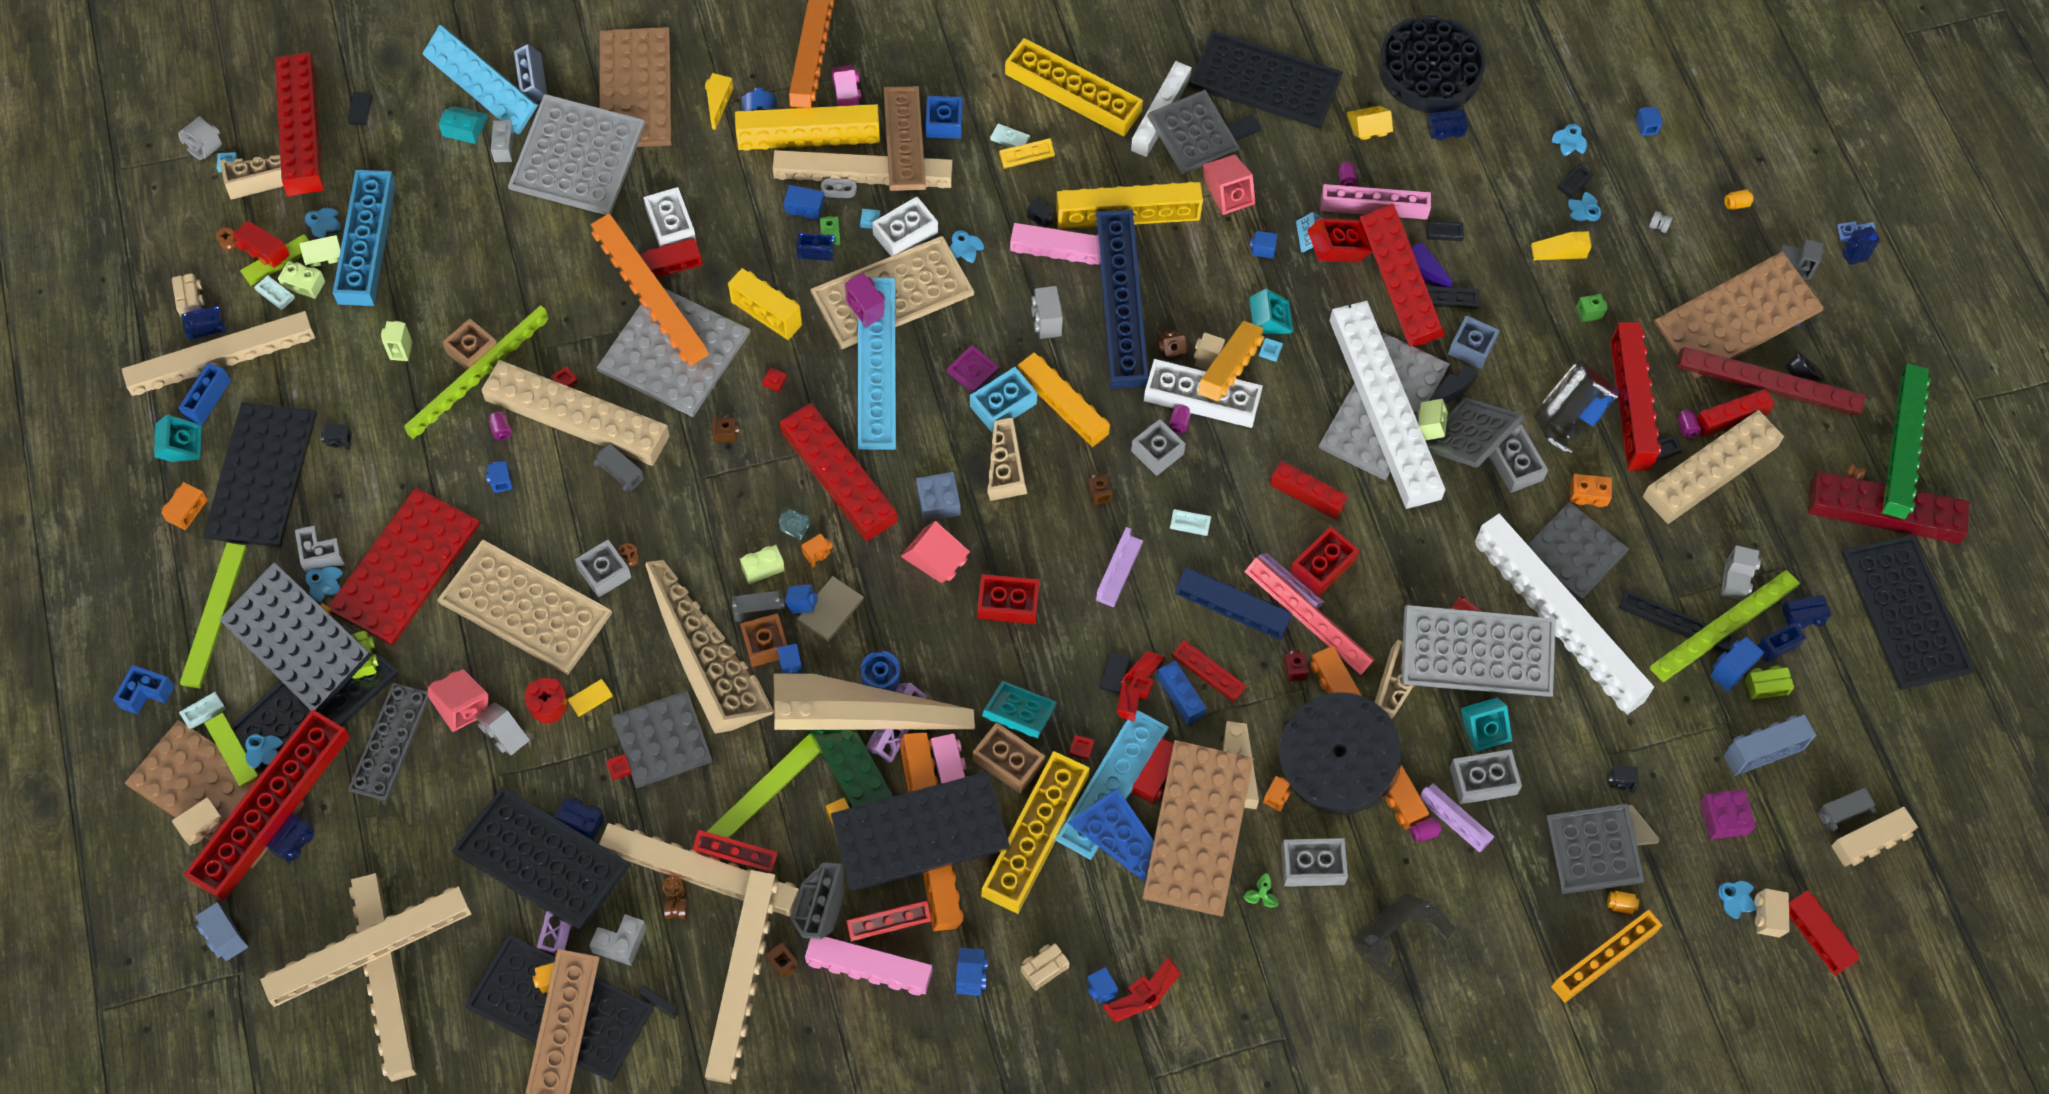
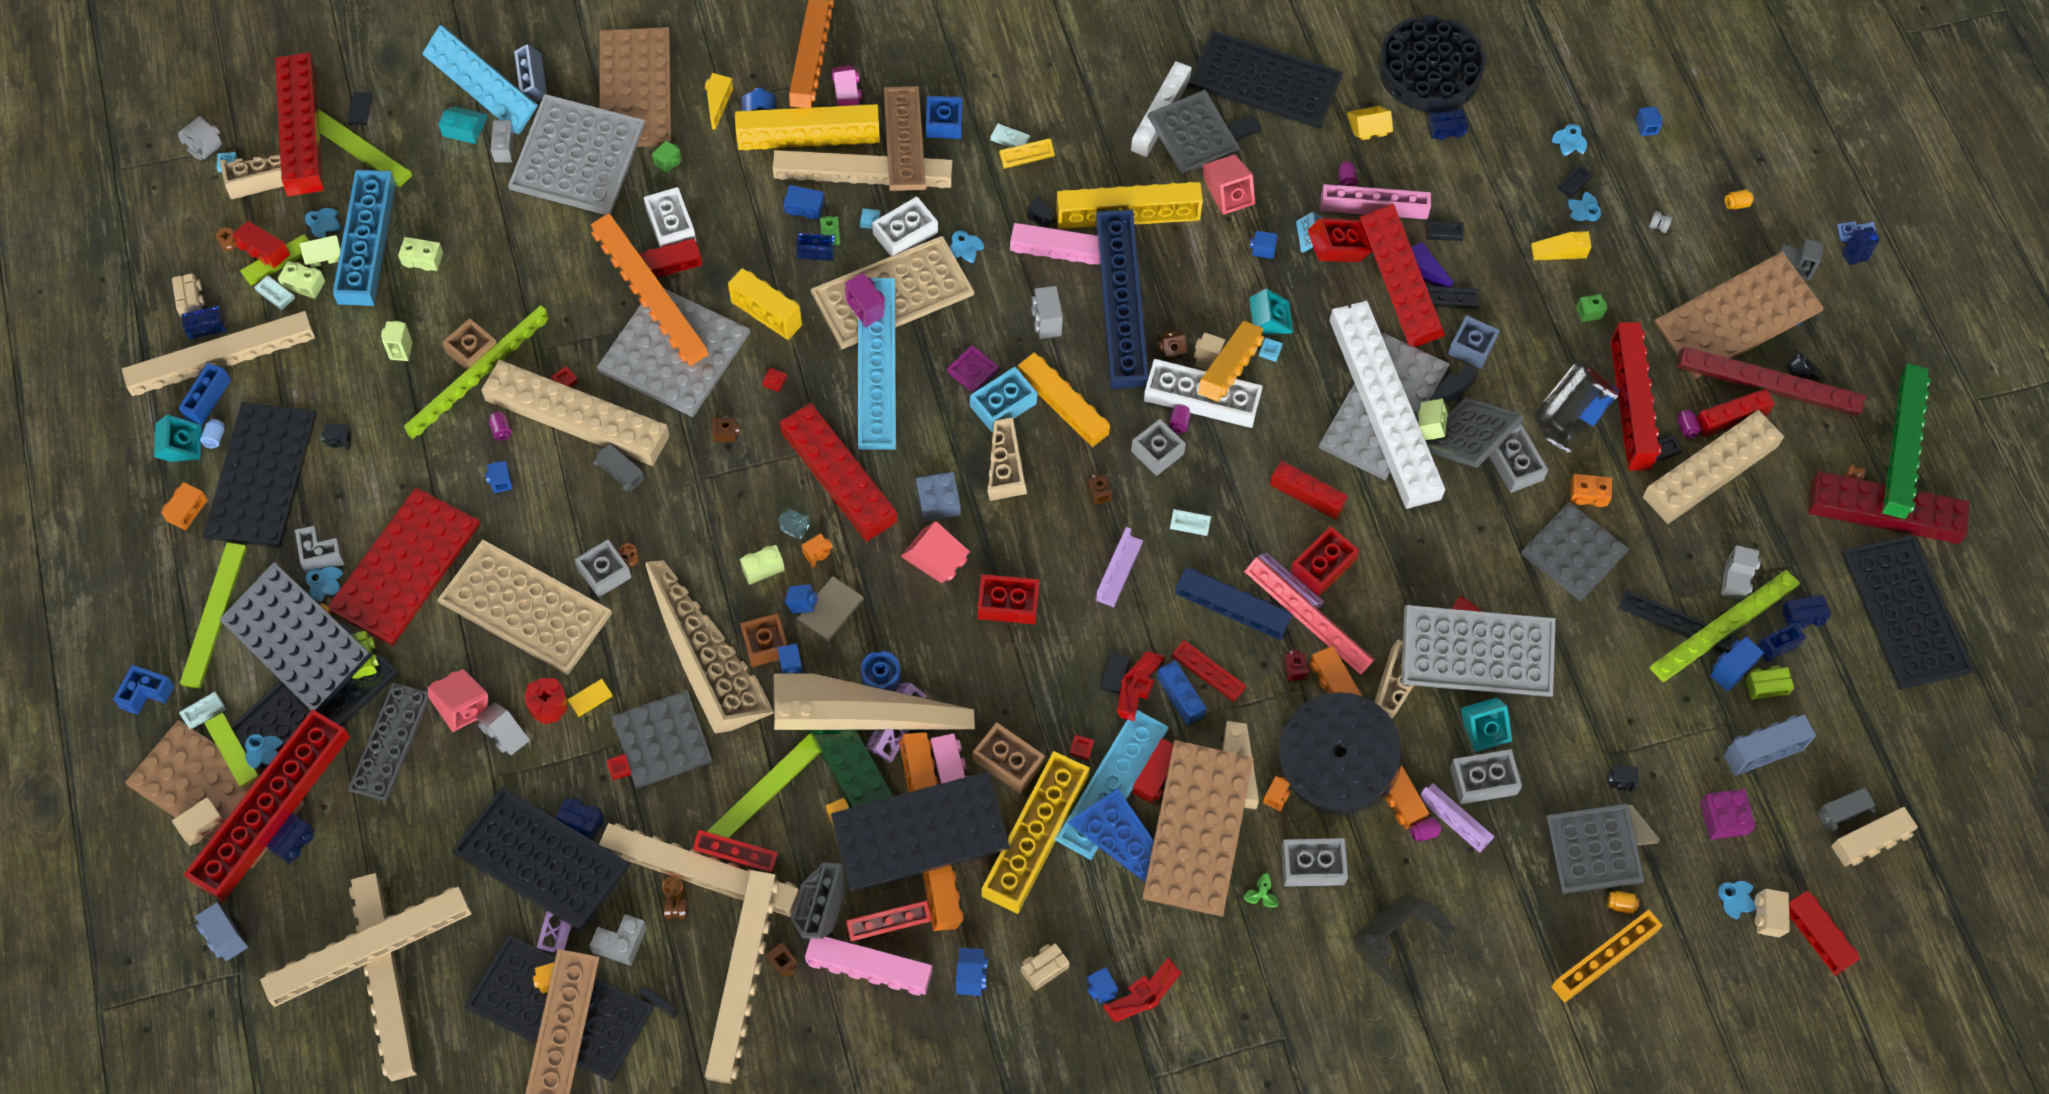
dark grey brick [732,591,785,622] -> none
light grey plate [821,178,857,198] -> none
teal plate [982,681,1057,738] -> none
yellow brick [1005,38,1143,137] -> none
white piece [1475,514,1654,715] -> none
none -> light blue brick [200,419,225,449]
none -> lime tile [318,109,412,187]
none -> yellowish green brick [398,237,443,271]
none -> bright green brick [652,141,681,173]

